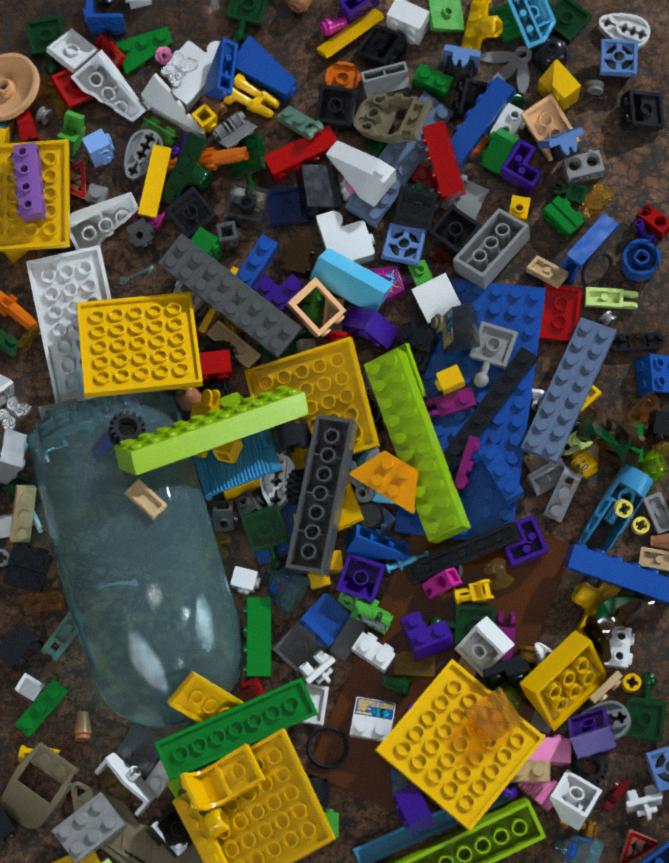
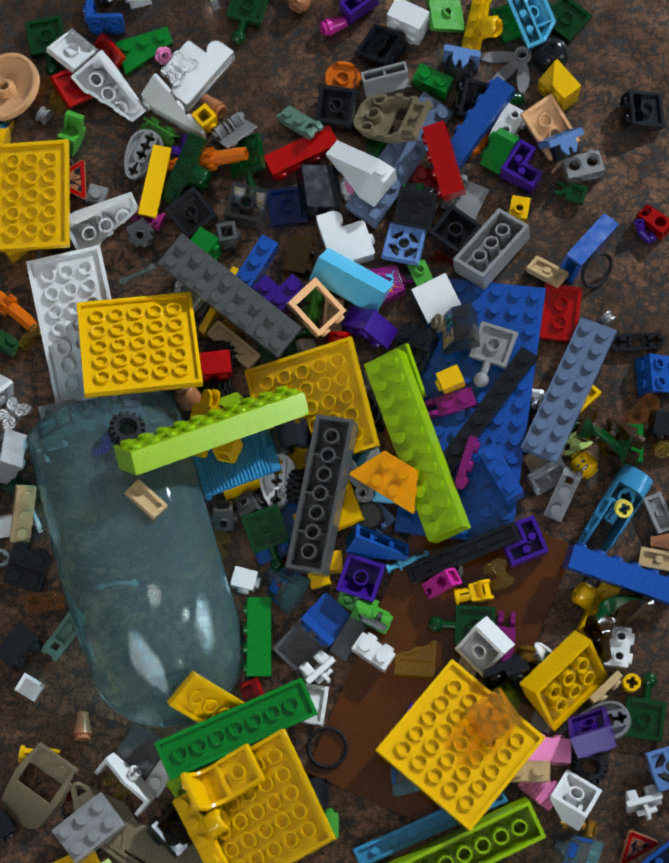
medium lavender brick [11,142,47,222] -> none
green plate [14,679,70,738] -> none
red leg [16,111,40,142] -> none
light blue brick [82,128,115,168] -> none
blue slope [204,37,238,100] -> none
yellow piece [223,73,280,118] -> none
blue slope [234,36,298,102] -> none
yellow tile [316,8,385,59] -> none
slope [350,697,396,742] -> none
dark green cone [381,675,412,696] -> none
dark purple brick [393,784,435,835] -> none
dark purple brick [400,611,453,661] -> none
dark purple arm [500,786,519,801] -> none
green brick [542,196,585,241] -> none
clear yellow piece [584,183,615,212] -> none
yellowish green hinge [584,287,638,310] -> none
light grey bush [587,79,604,95] -> none
white piece [598,13,650,51] -> none
medium blue piece [598,39,638,79] -> none
dark red plate [602,779,630,812] -> none
blue brick [620,239,661,282] -> none
light yellow bush [631,516,650,535] -> none
clear neon green head [640,451,668,481] -> none

